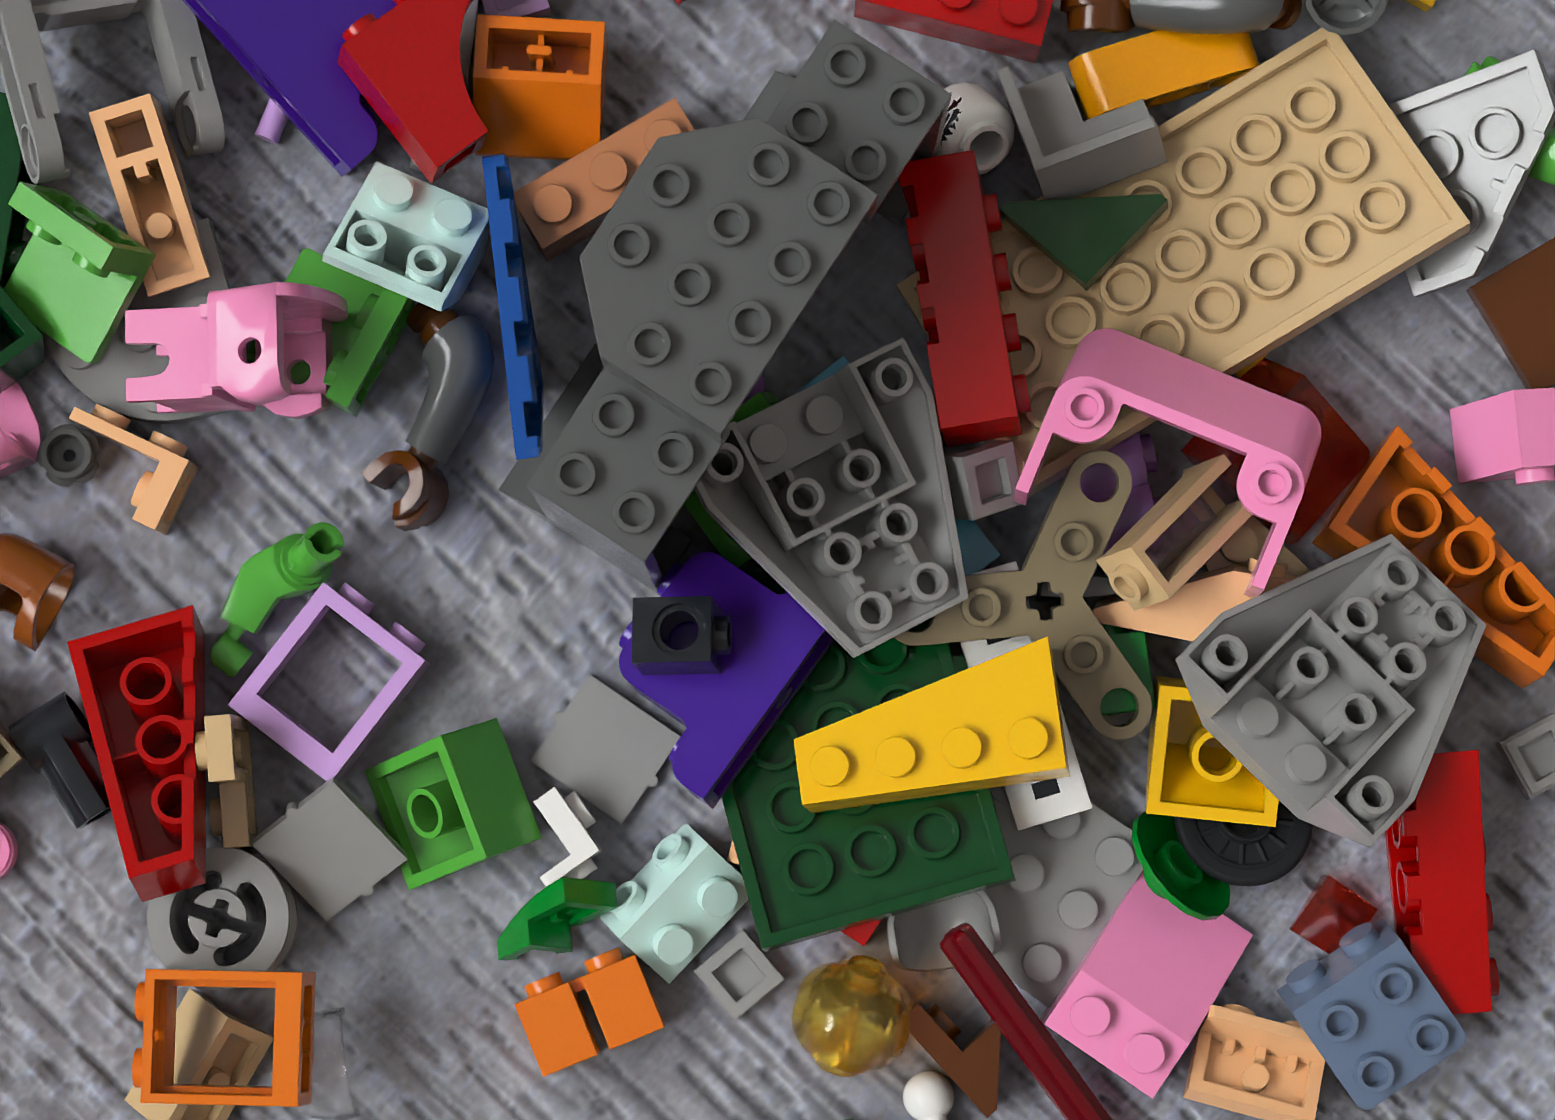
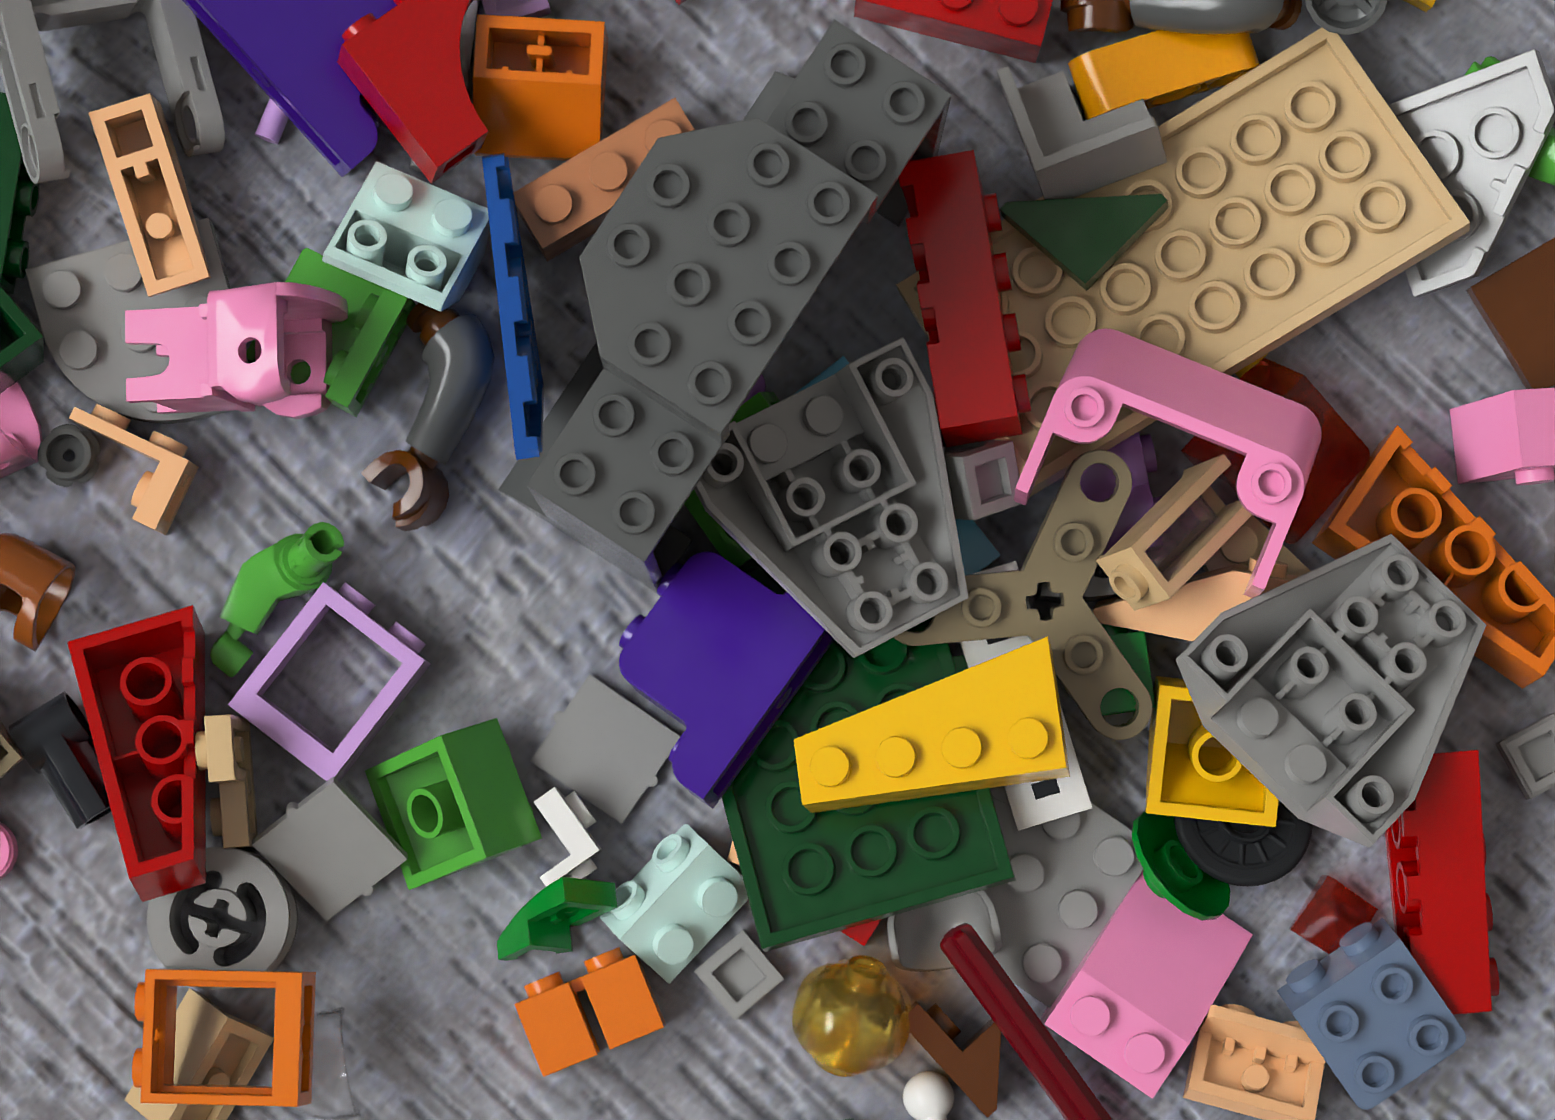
bright green bracket [4,182,156,364] -> none
black brick [632,596,732,675] -> none
white head [938,82,1015,175] -> none

